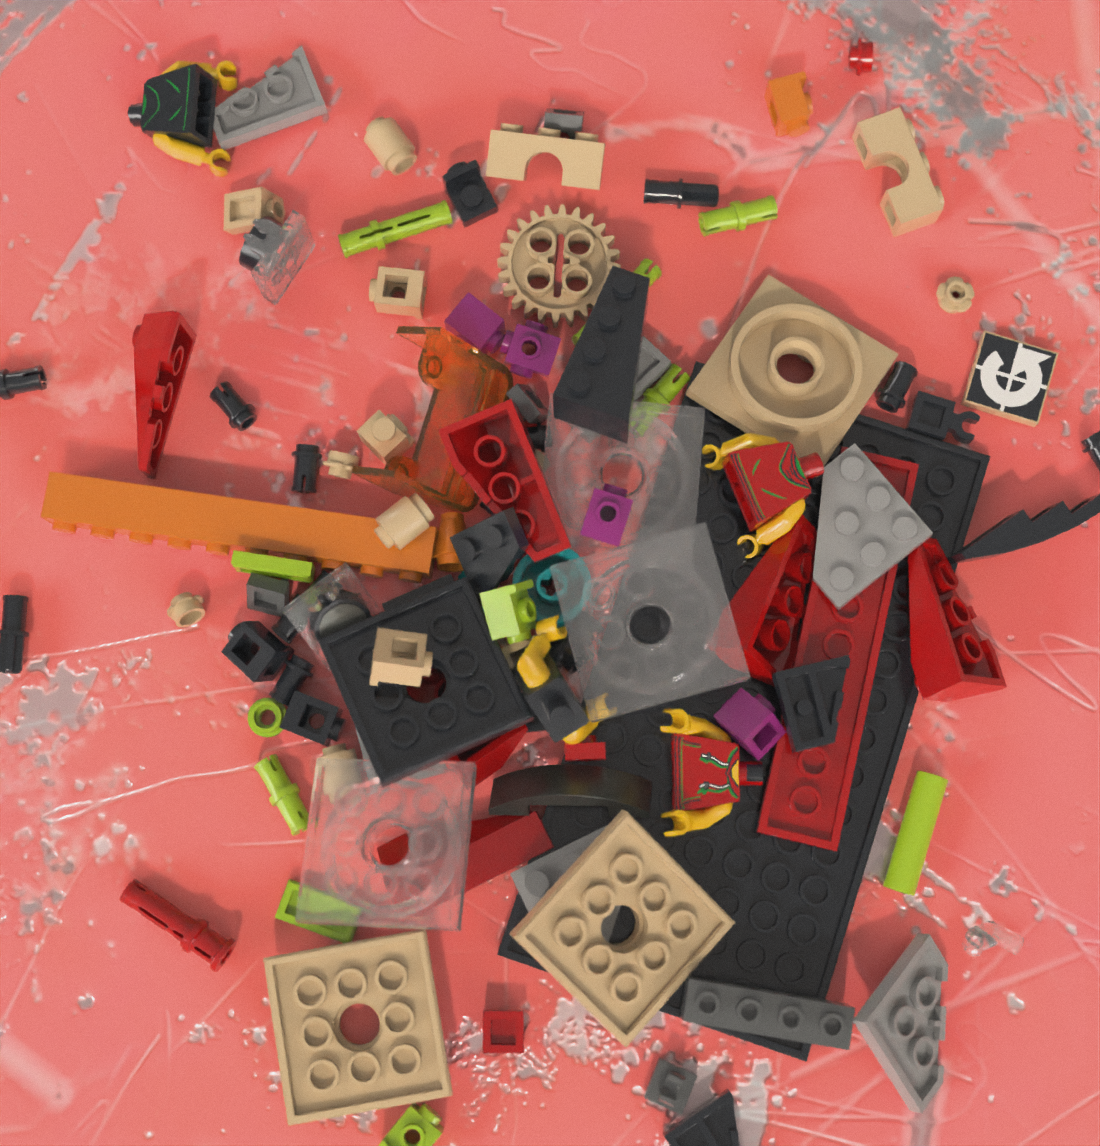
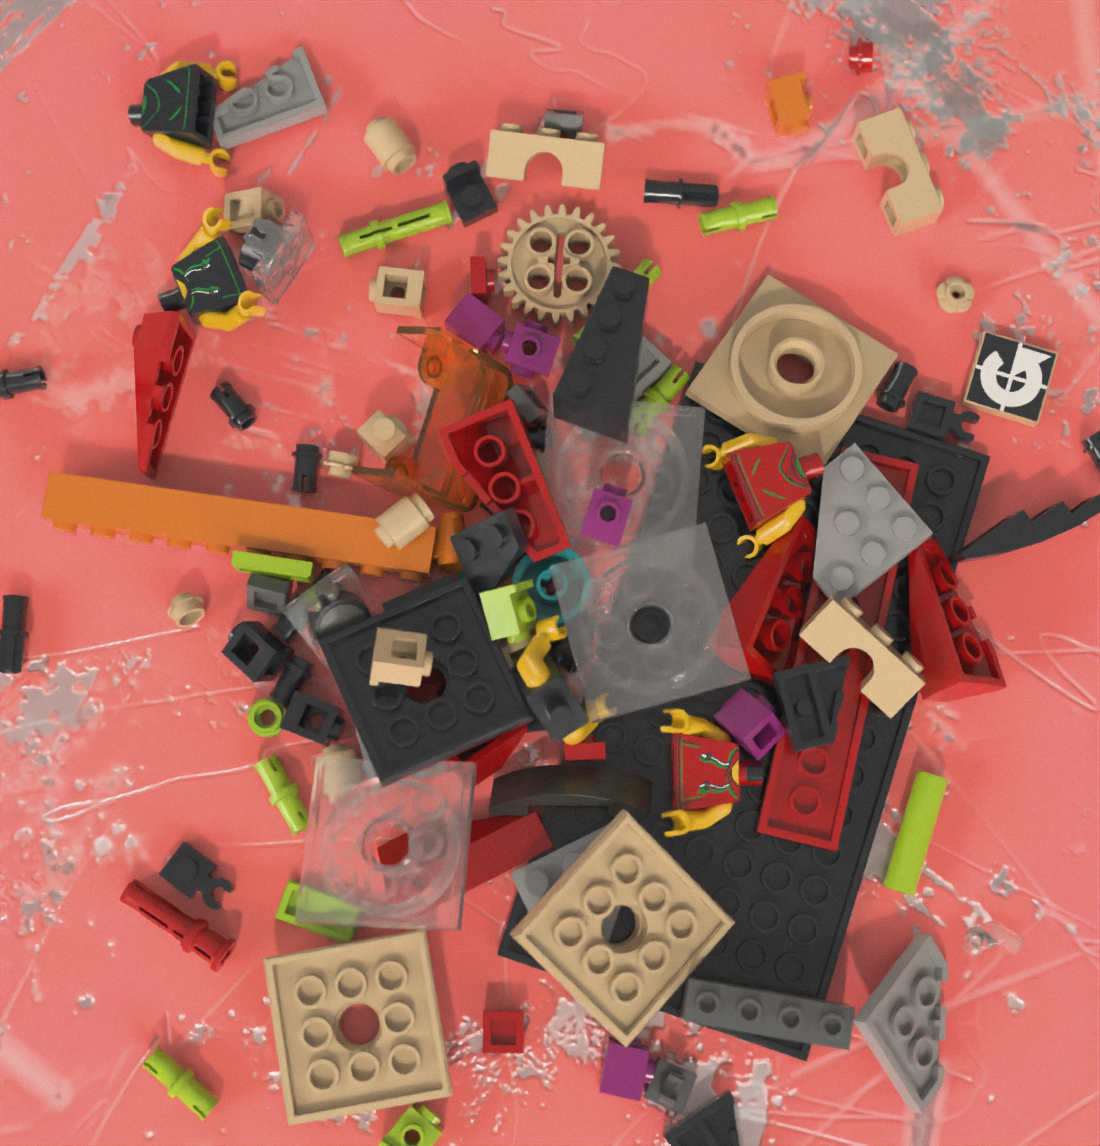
none -> lime pin [141,1046,220,1121]
none -> torso [158,207,266,331]
none -> black plate [159,842,235,910]
none -> red plate [470,256,495,305]
none -> magenta brick [598,1036,656,1101]
none -> tan arch [799,594,925,718]

